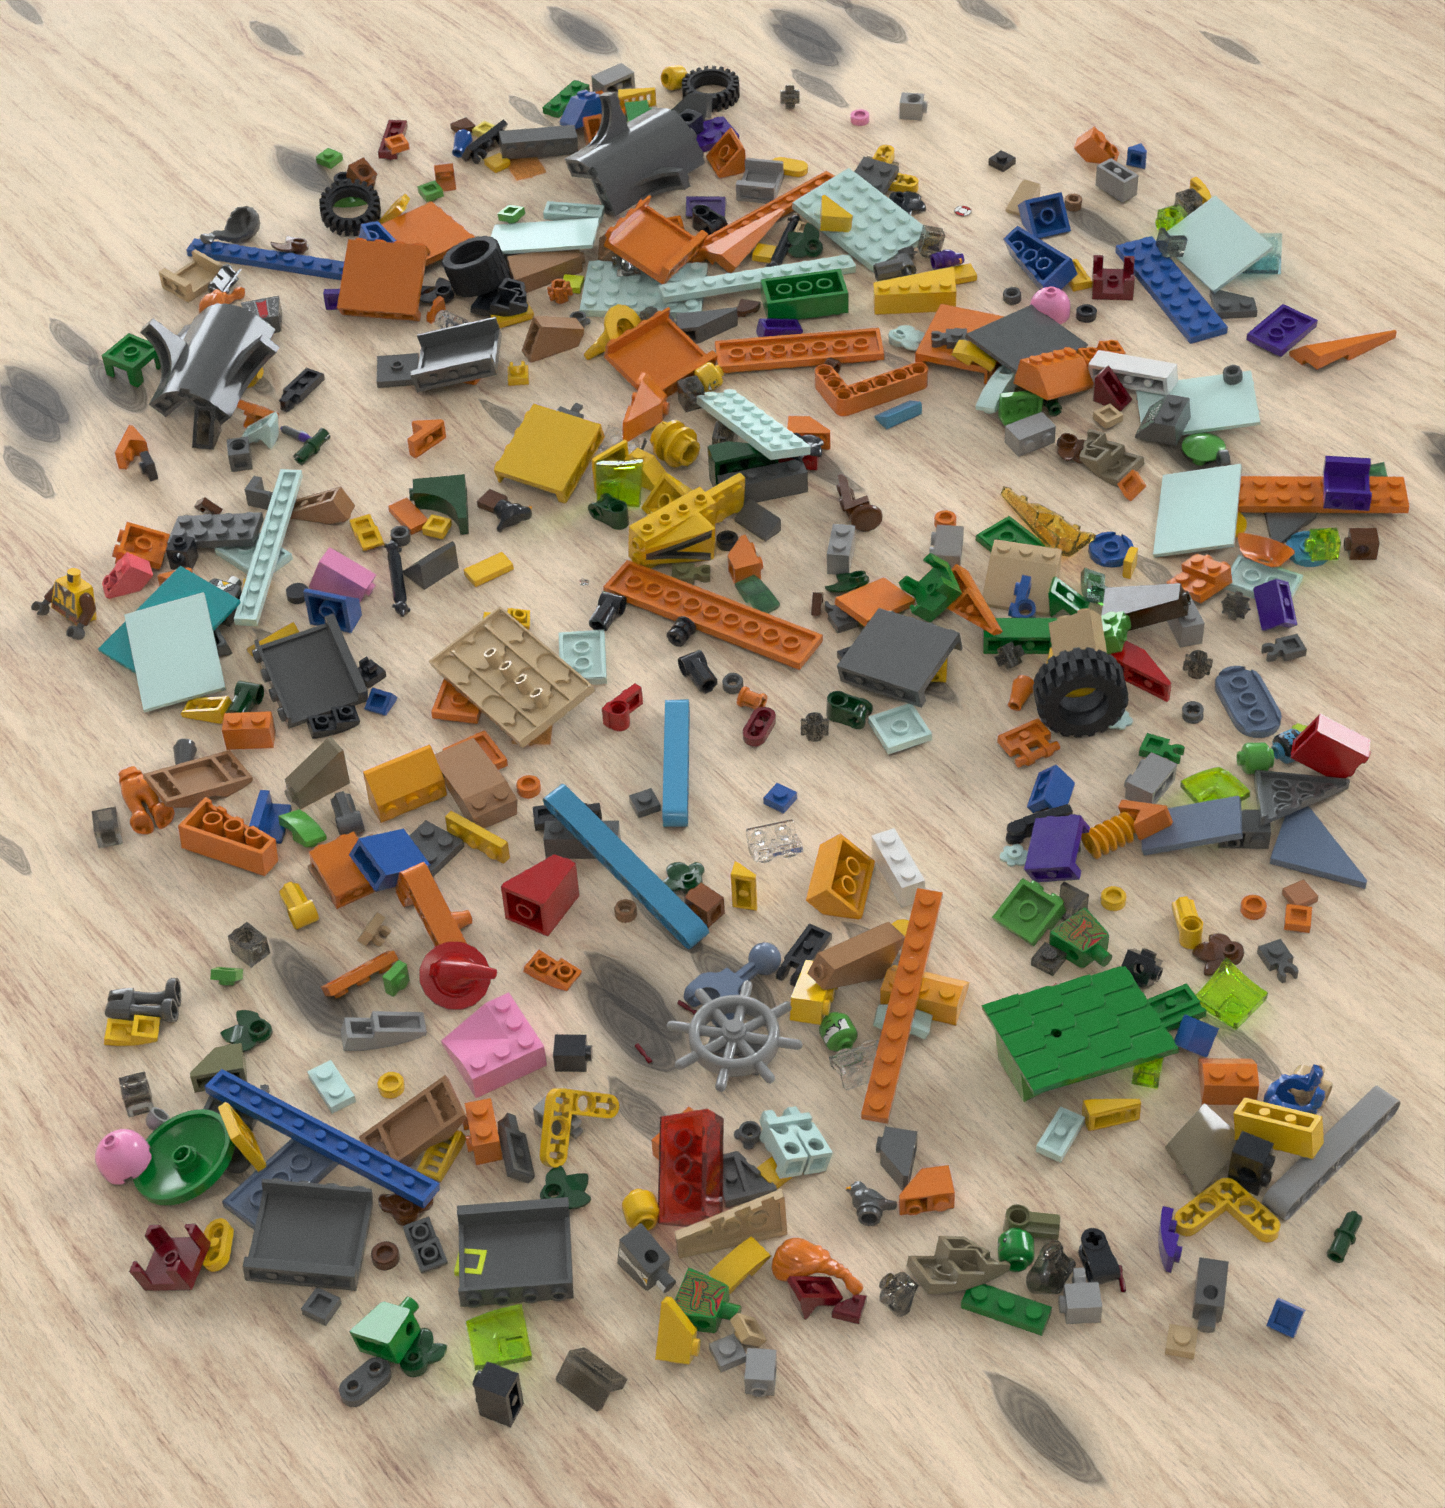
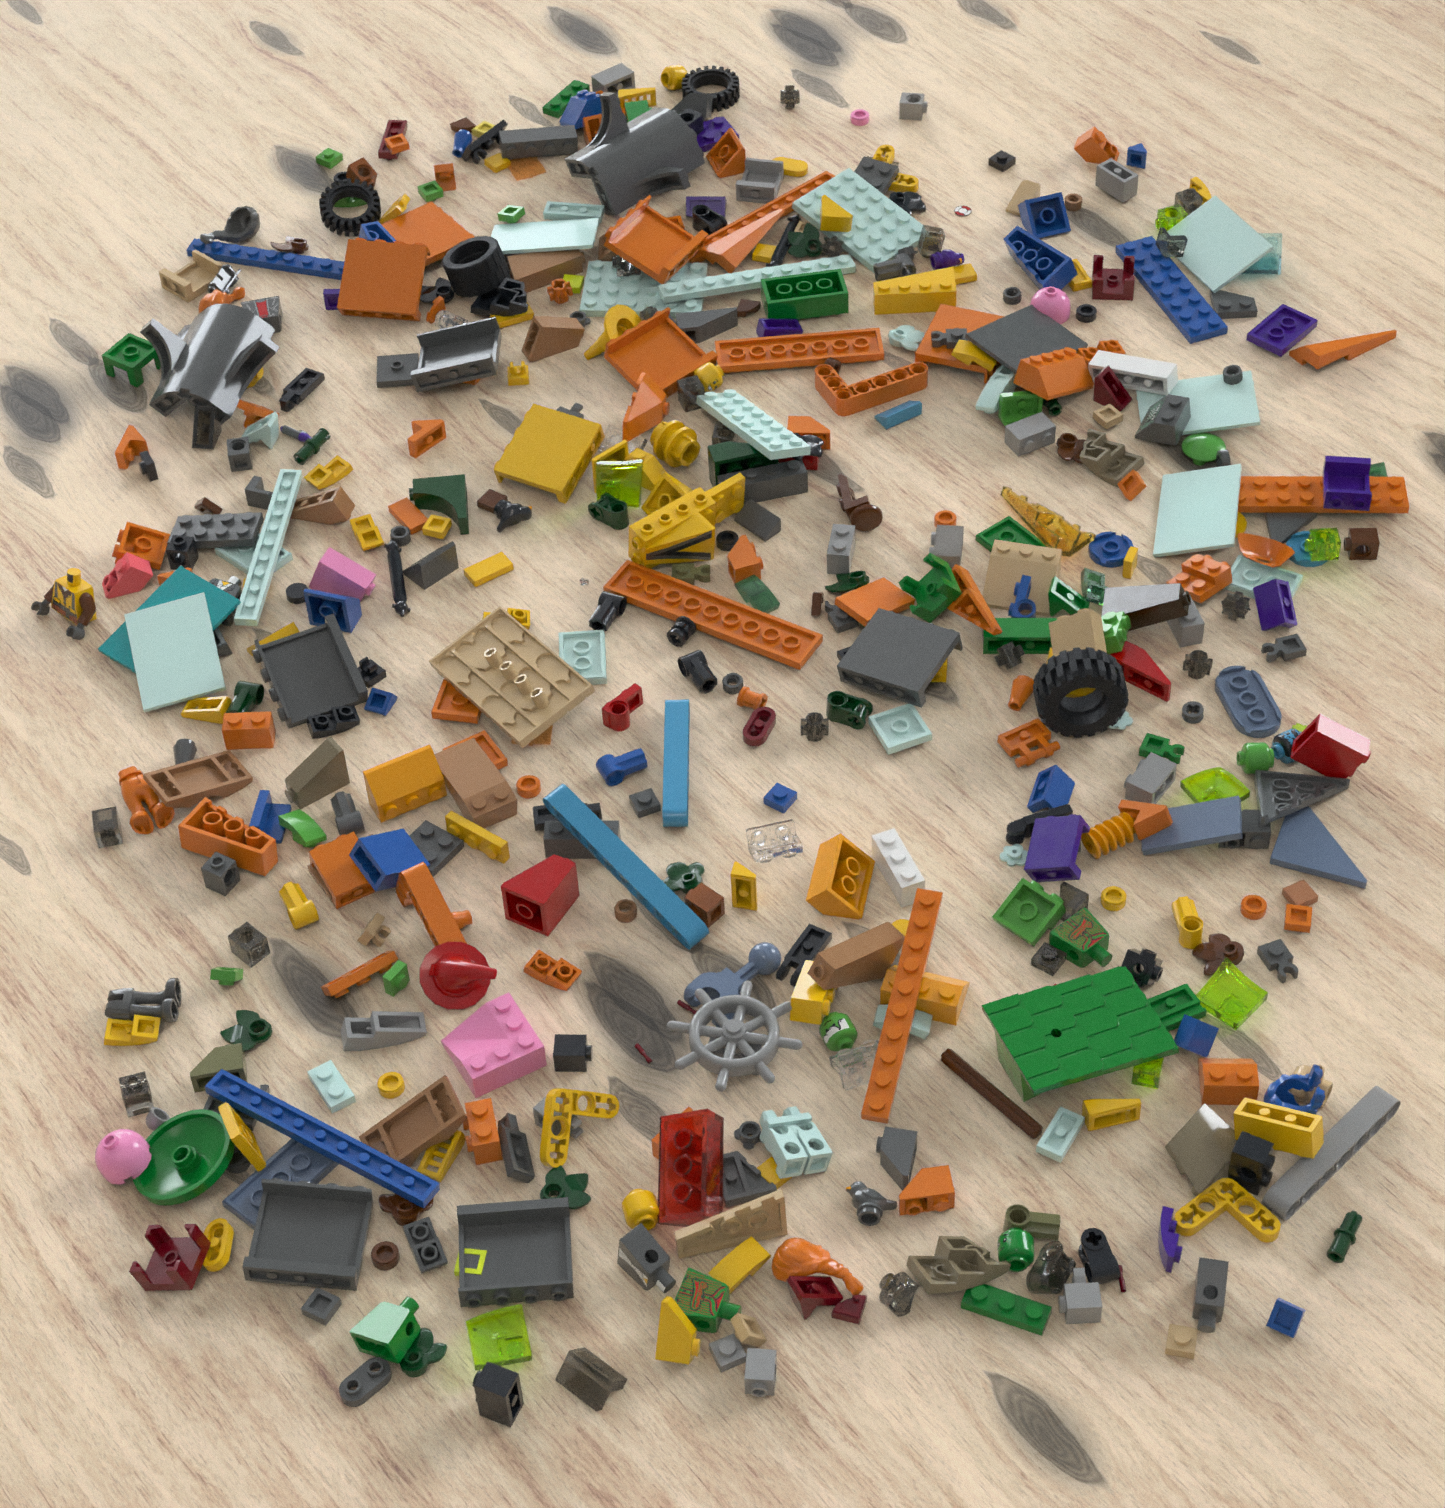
none -> dark grey brick [201,852,240,896]
none -> yellow slope [304,455,354,490]
none -> blue piece [596,748,648,786]
none -> clear smoke gear [819,236,845,258]
none -> reddish brown axle [941,1049,1043,1139]

